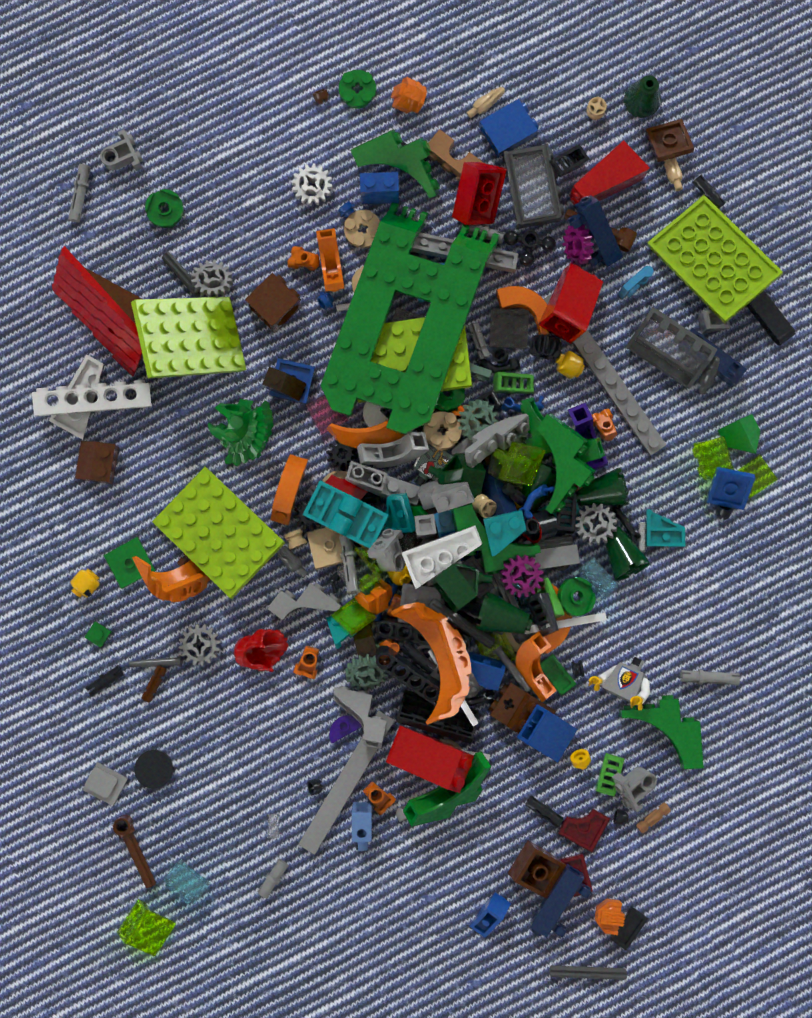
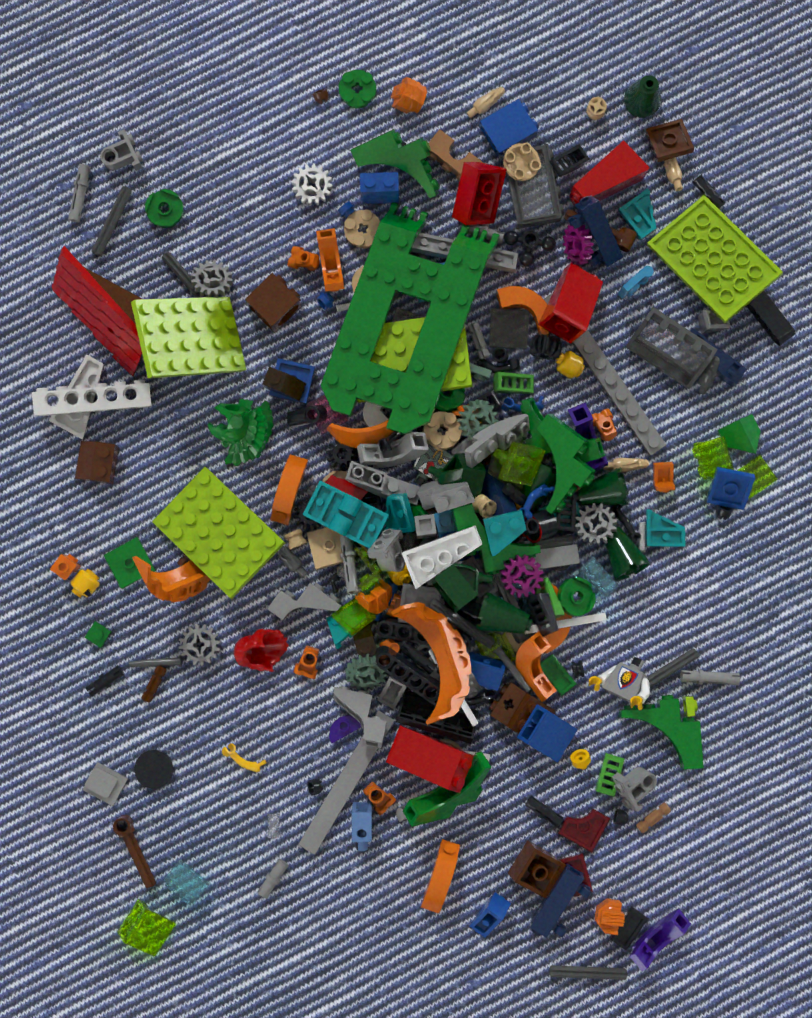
none -> orange bracket [50,553,81,580]
none -> dark grey axle [92,186,132,257]
none -> yellow piece [222,743,266,772]
none -> black piece [286,405,327,428]
none -> black piece [378,431,404,451]
none -> light grey slope [378,675,407,709]
none -> orange arch [421,839,460,913]
none -> tan dish [503,143,541,181]
none -> tan piece [603,458,649,473]
none -> teal wing [618,188,657,241]
none -> dark purple arch [629,908,691,972]
none -> dark grey axle [647,648,699,688]
none -> orange bracket [653,462,675,493]
none -> lime plate [682,696,698,717]

